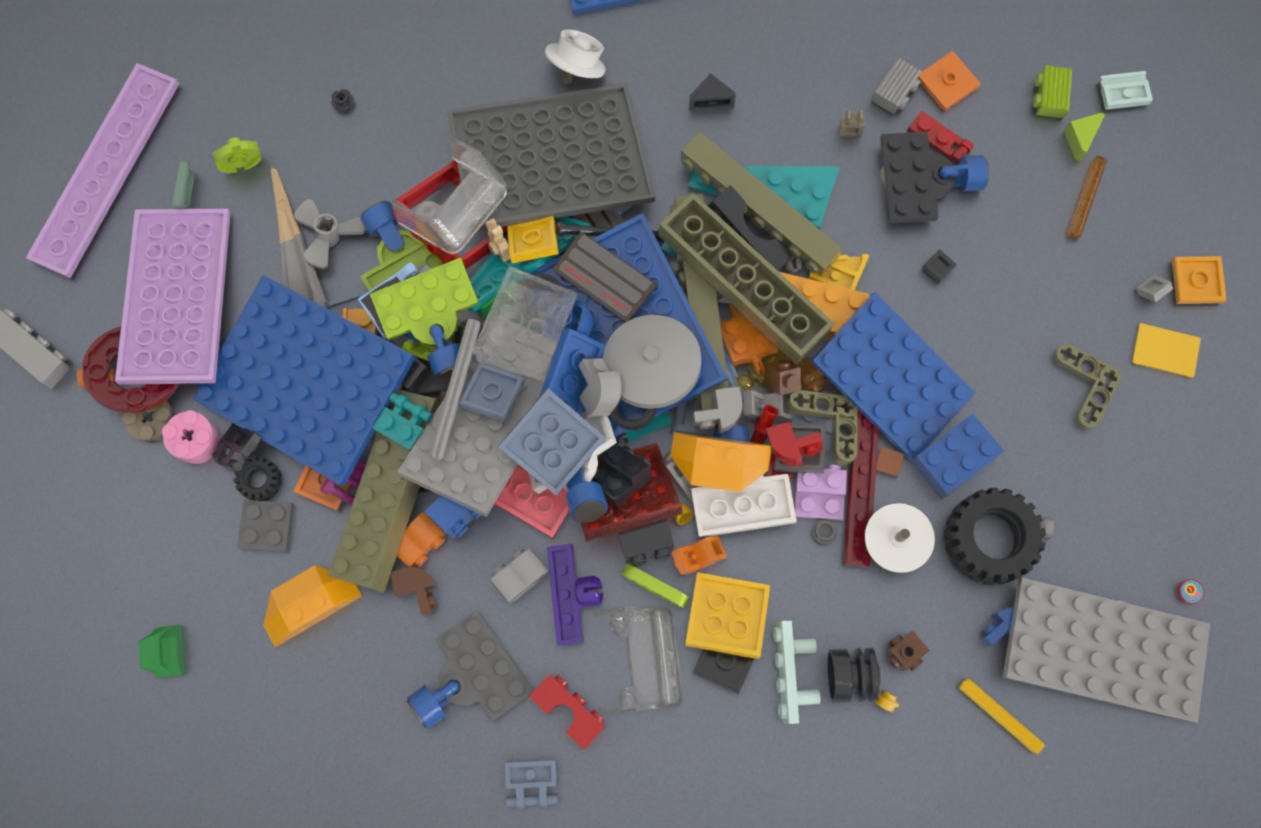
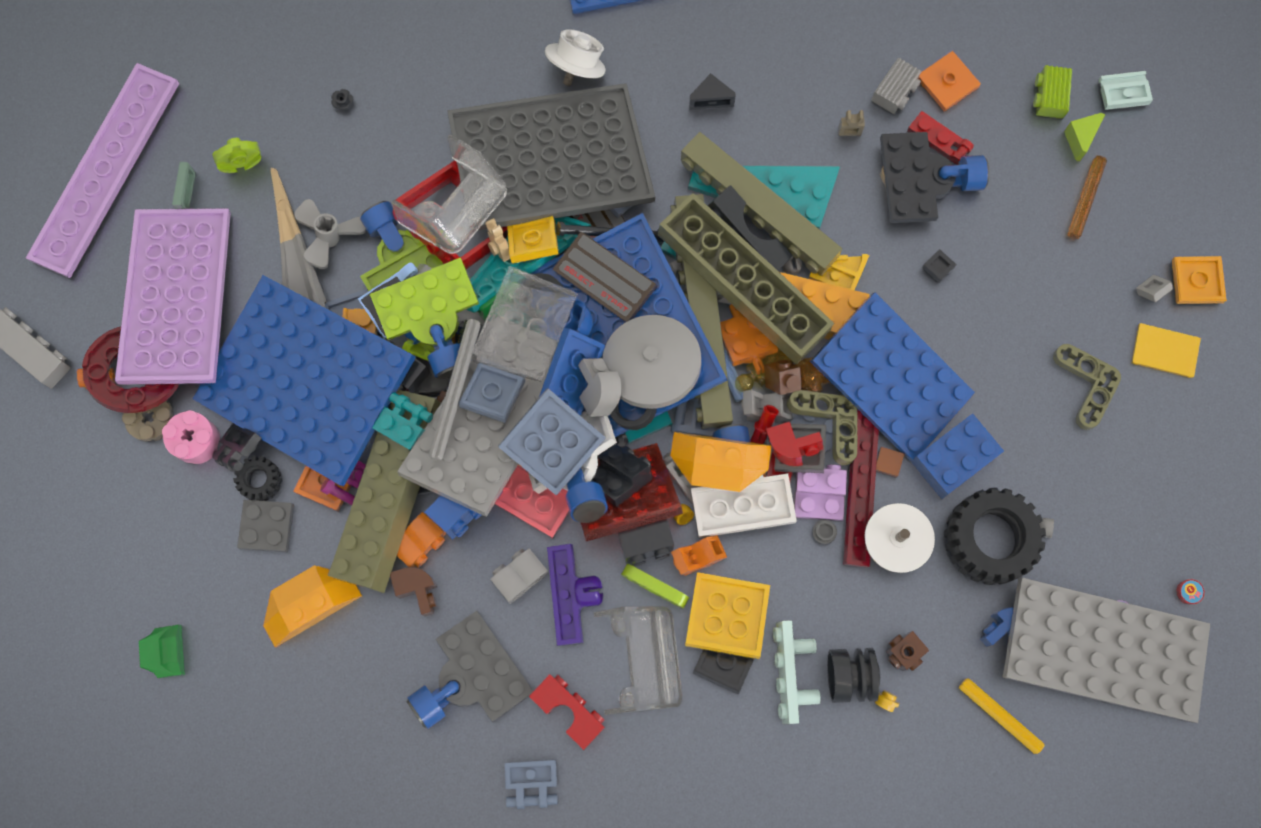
light grey brick [692,386,742,434] -> none

